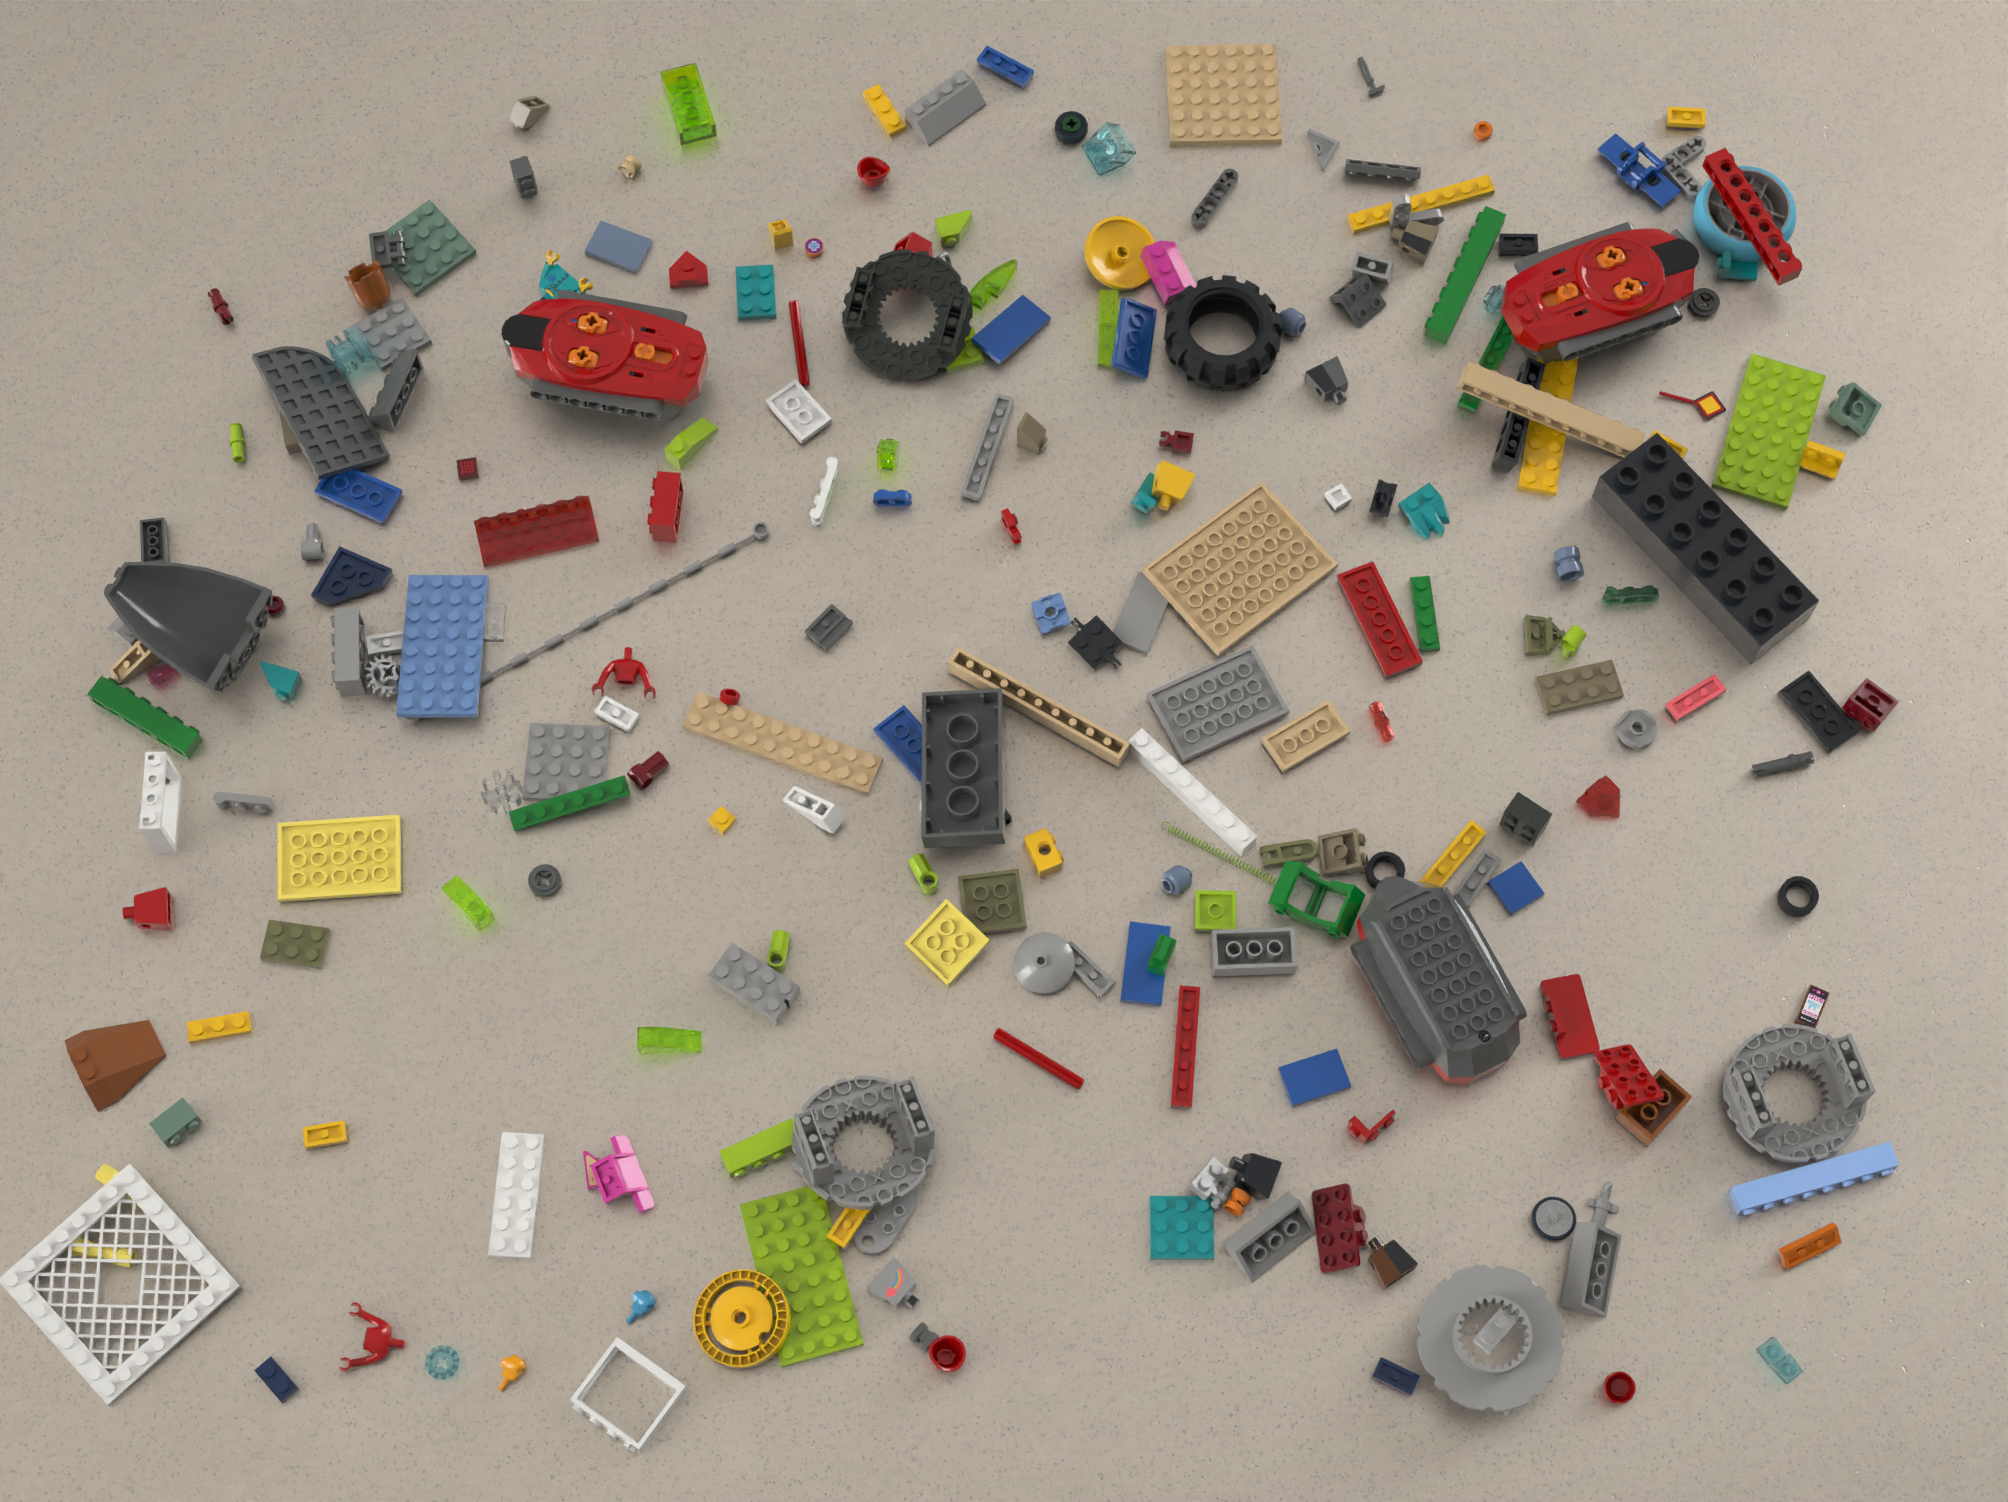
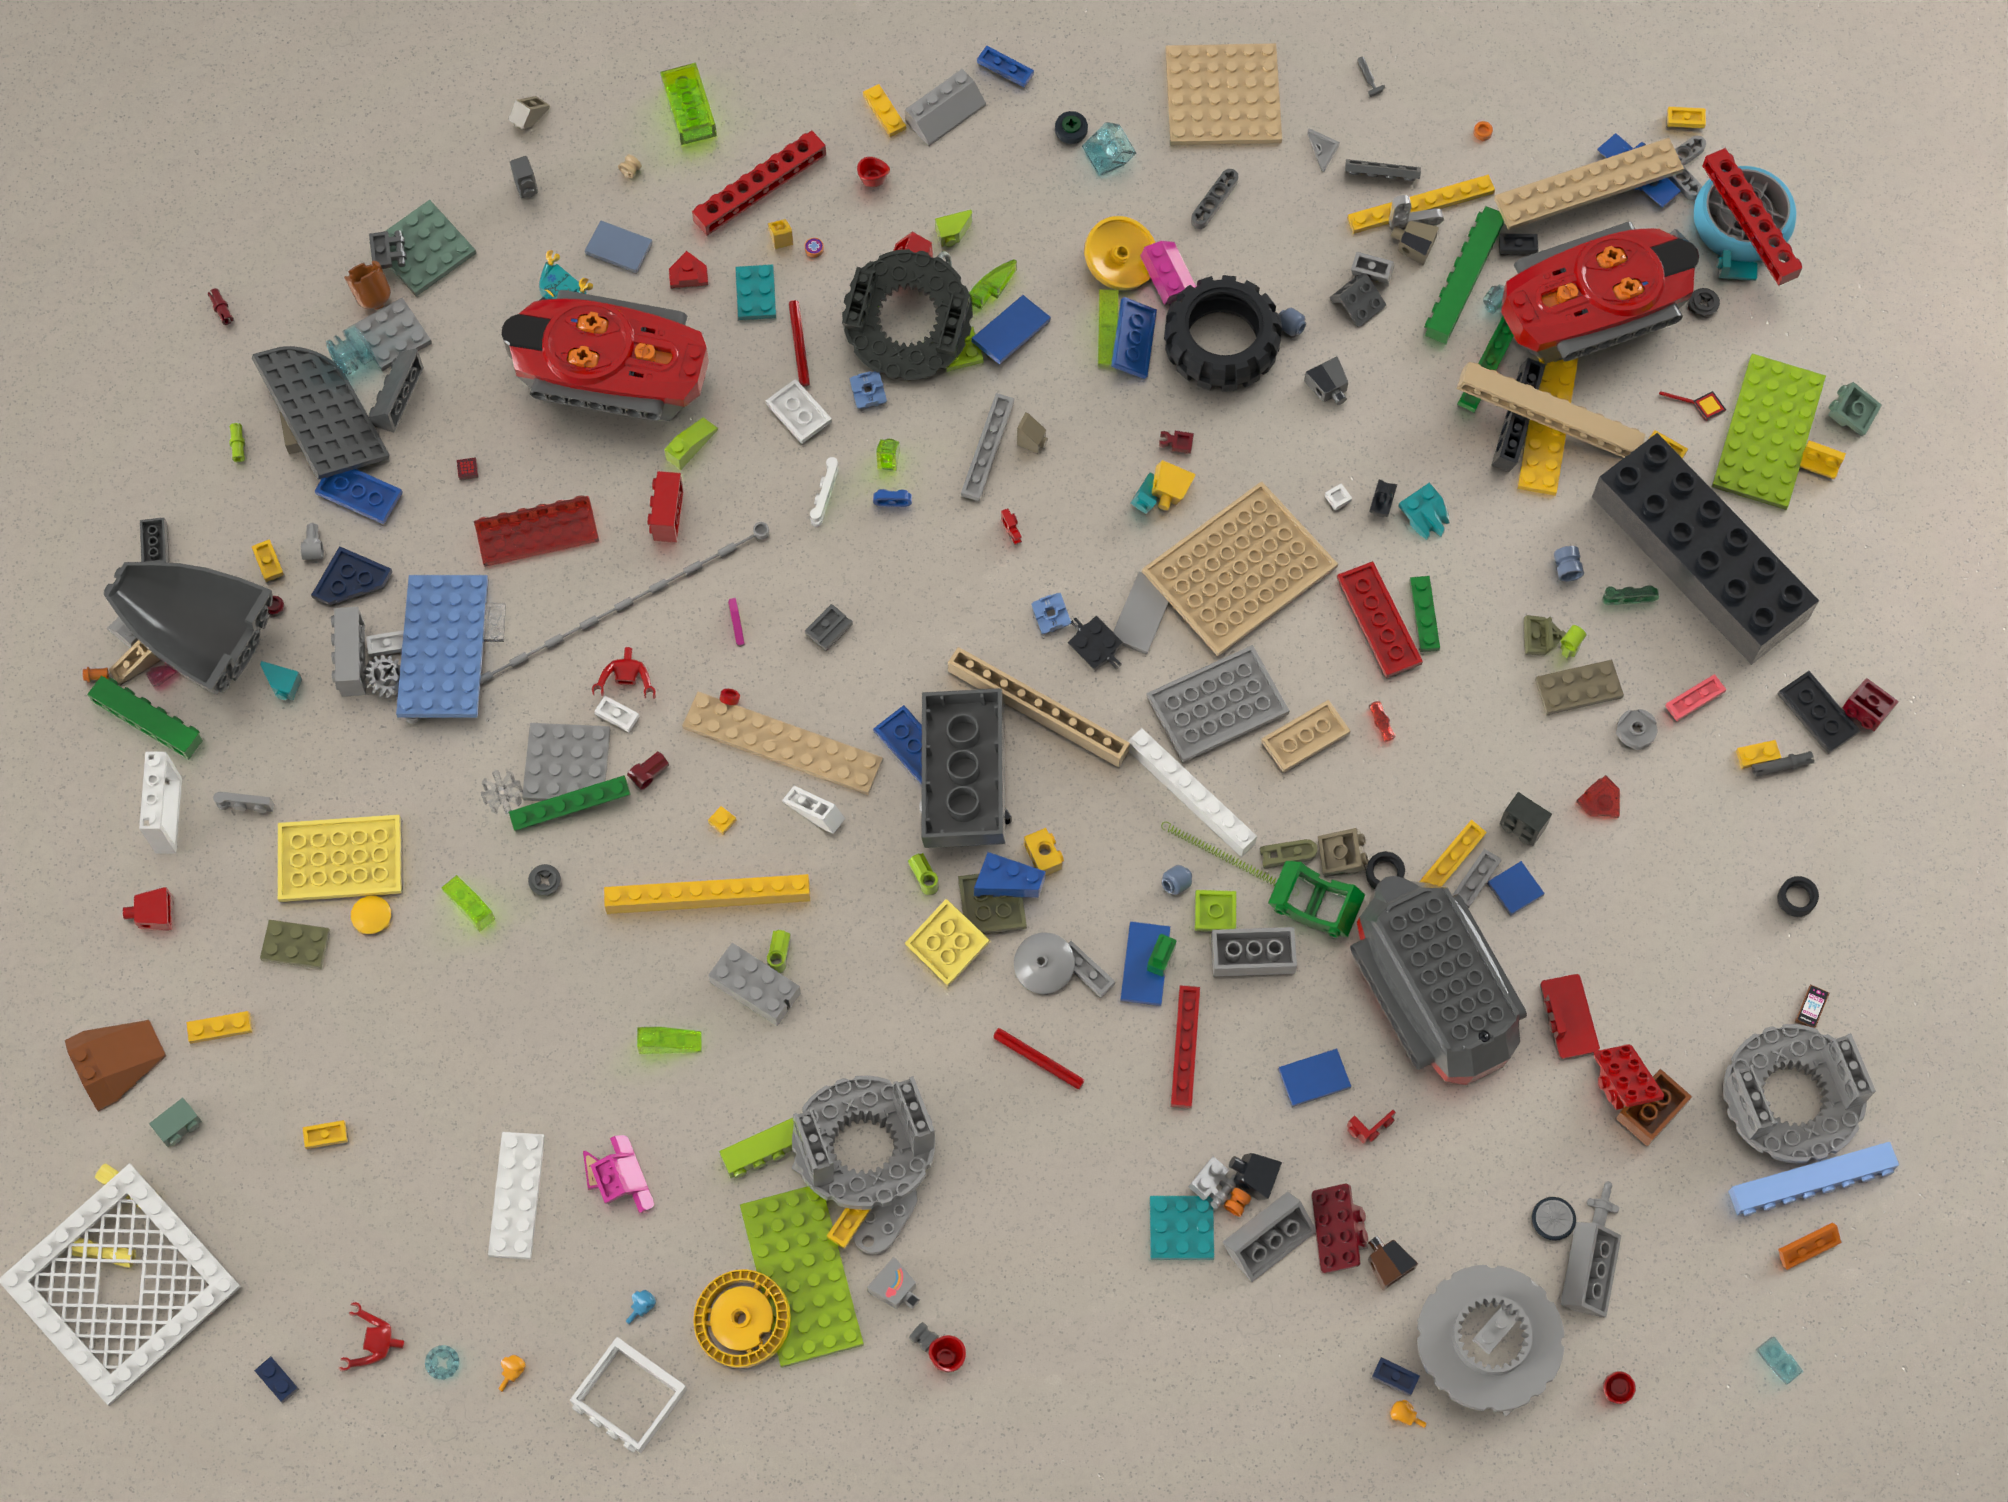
none -> orange pin [83,667,109,683]
none -> yellow plate [251,539,284,582]
none -> yellow dish [351,896,391,934]
none -> yellow brick [604,874,810,914]
none -> red brick [692,130,826,236]
none -> dark pink tile [728,598,744,645]
none -> medium blue piece [849,371,887,409]
none -> blue wedge [974,852,1046,898]
none -> light orange piece [1390,1400,1427,1428]
none -> tan plate [1494,138,1684,230]
none -> yellow plate [1736,740,1782,769]

